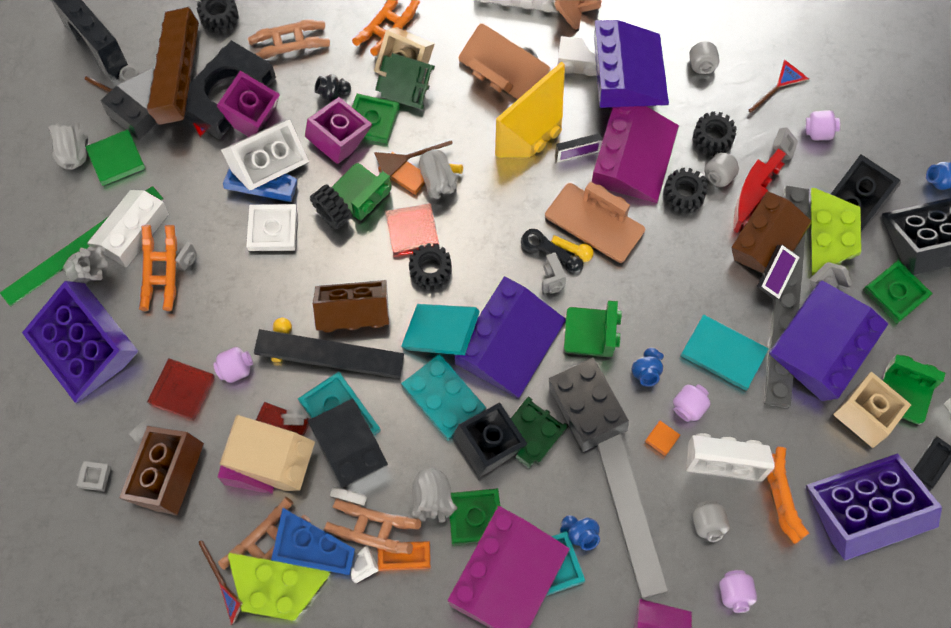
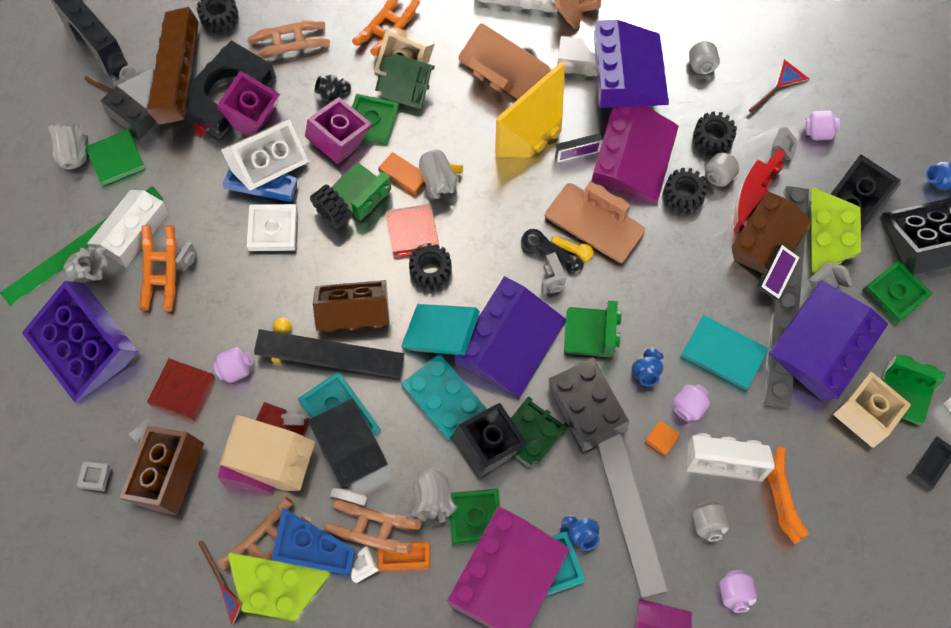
reddish brown piece [374,140,453,177] -> none
dark purple slope [806,453,942,561] -> none

